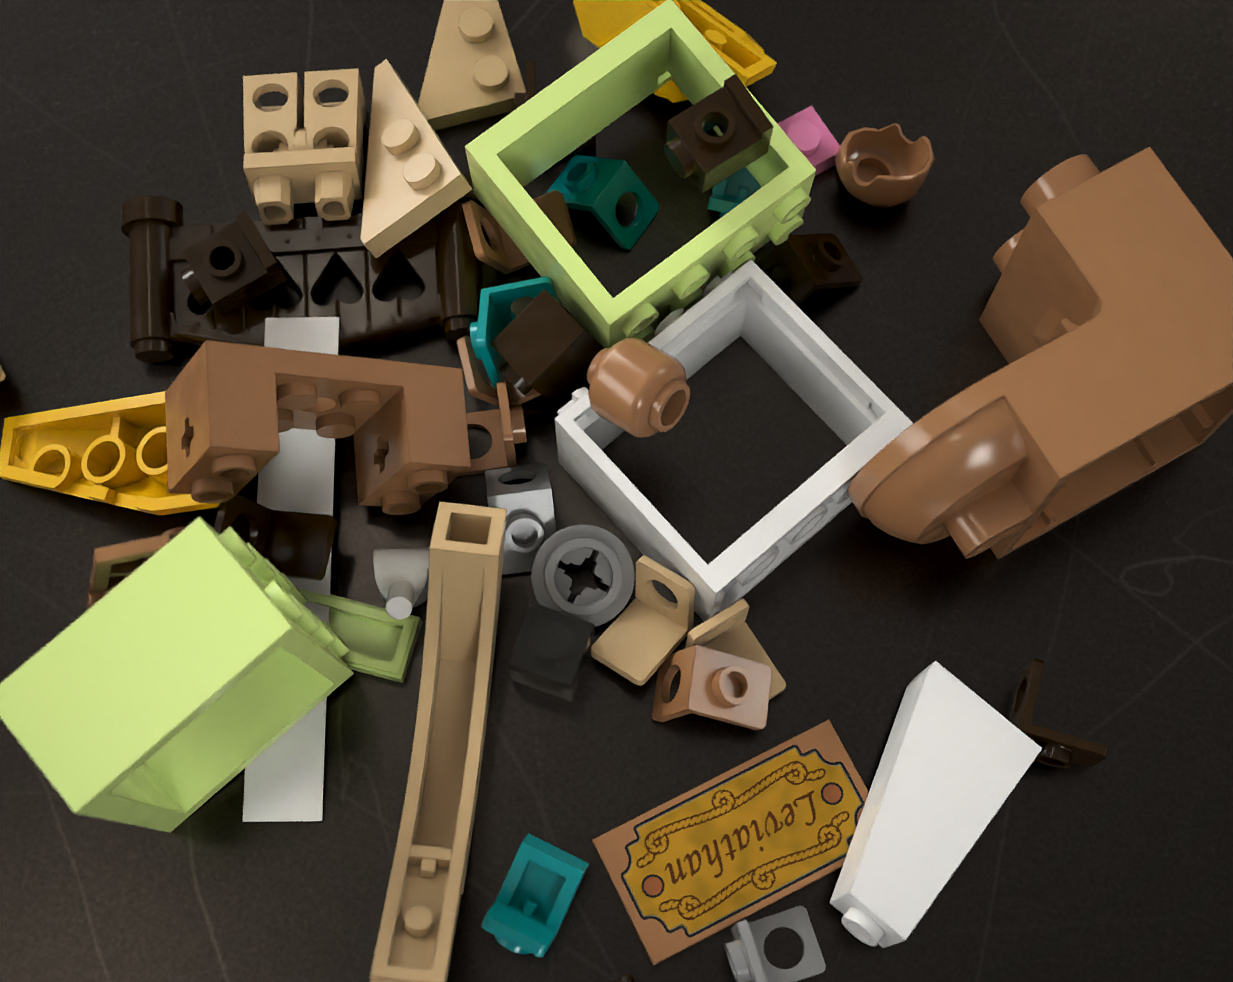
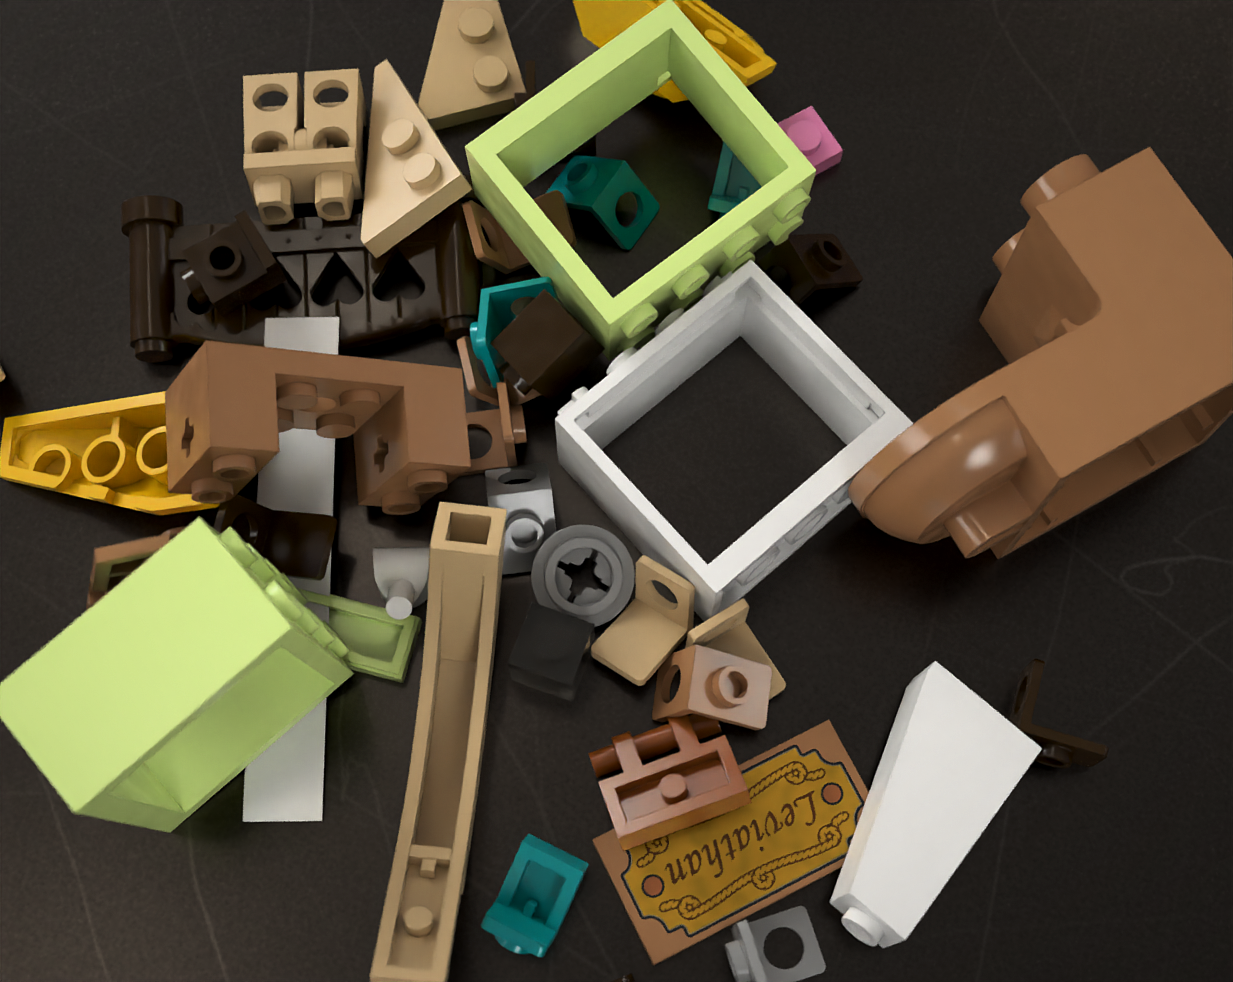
medium nougat head [587,338,690,438] -> none
dark brown brick [664,74,774,193] -> none
medium nougat hair [835,123,935,209] -> none
none -> dark orange plate [588,714,751,851]

